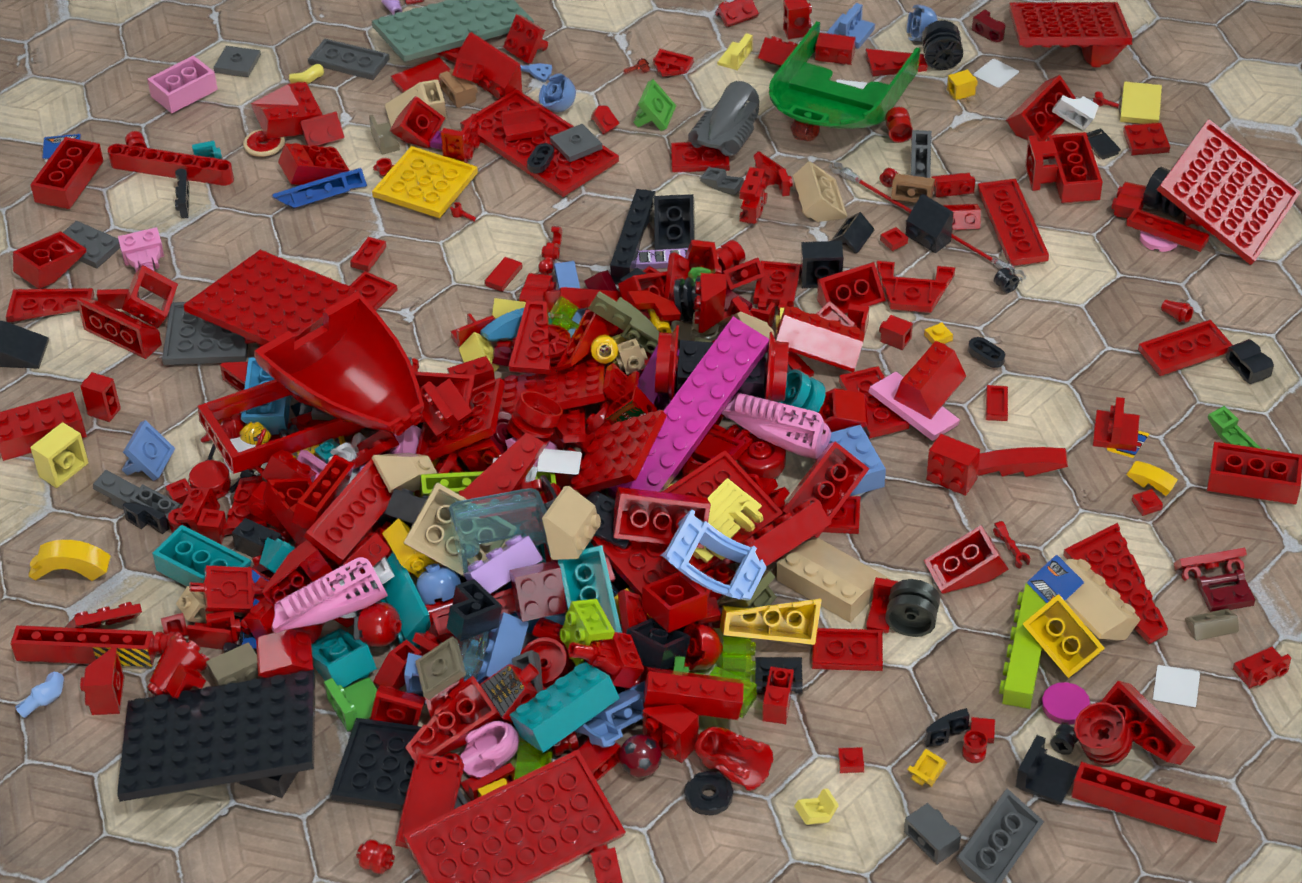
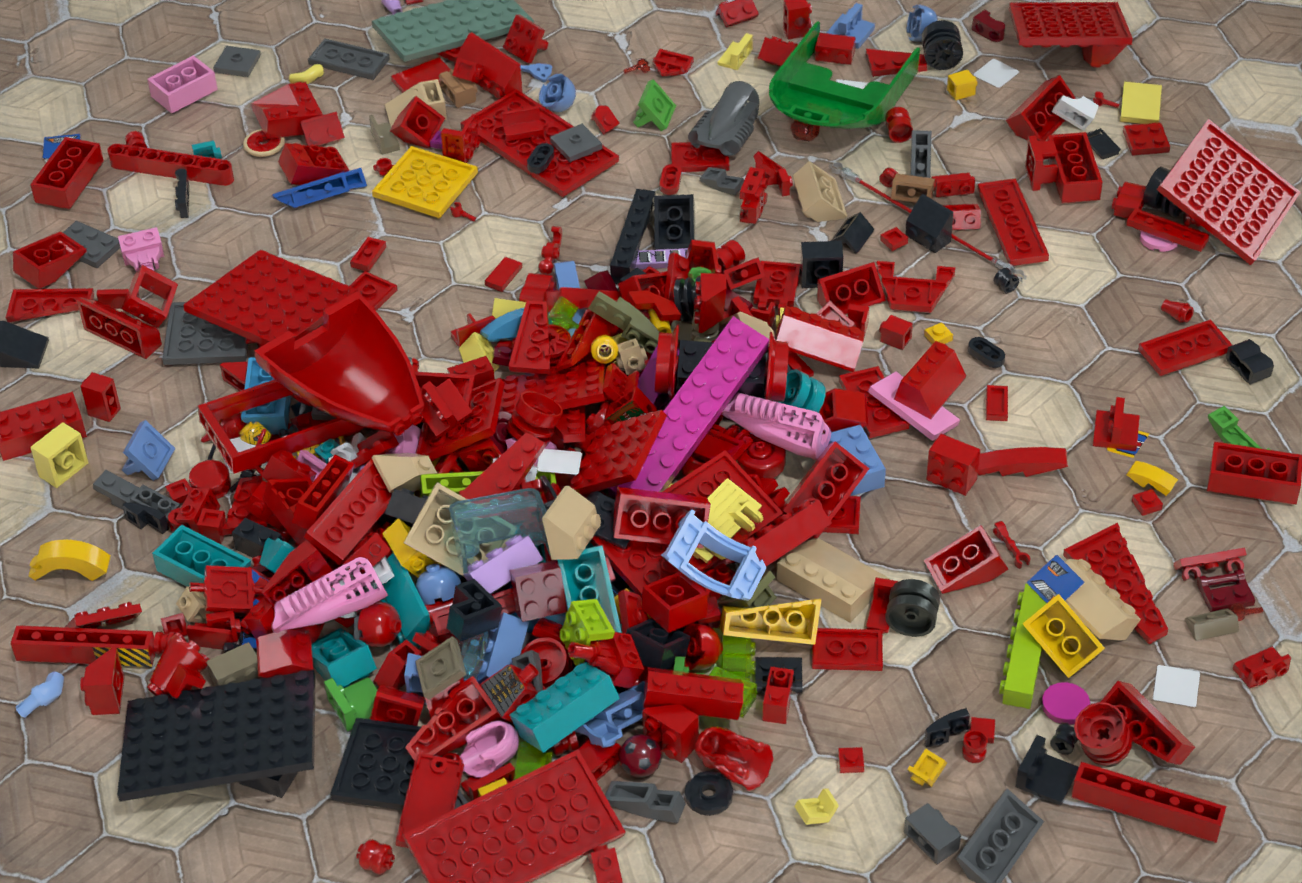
none -> dark grey slope [605,781,686,823]
none -> red plate [660,164,682,195]
none -> clear red hand [1231,603,1263,621]

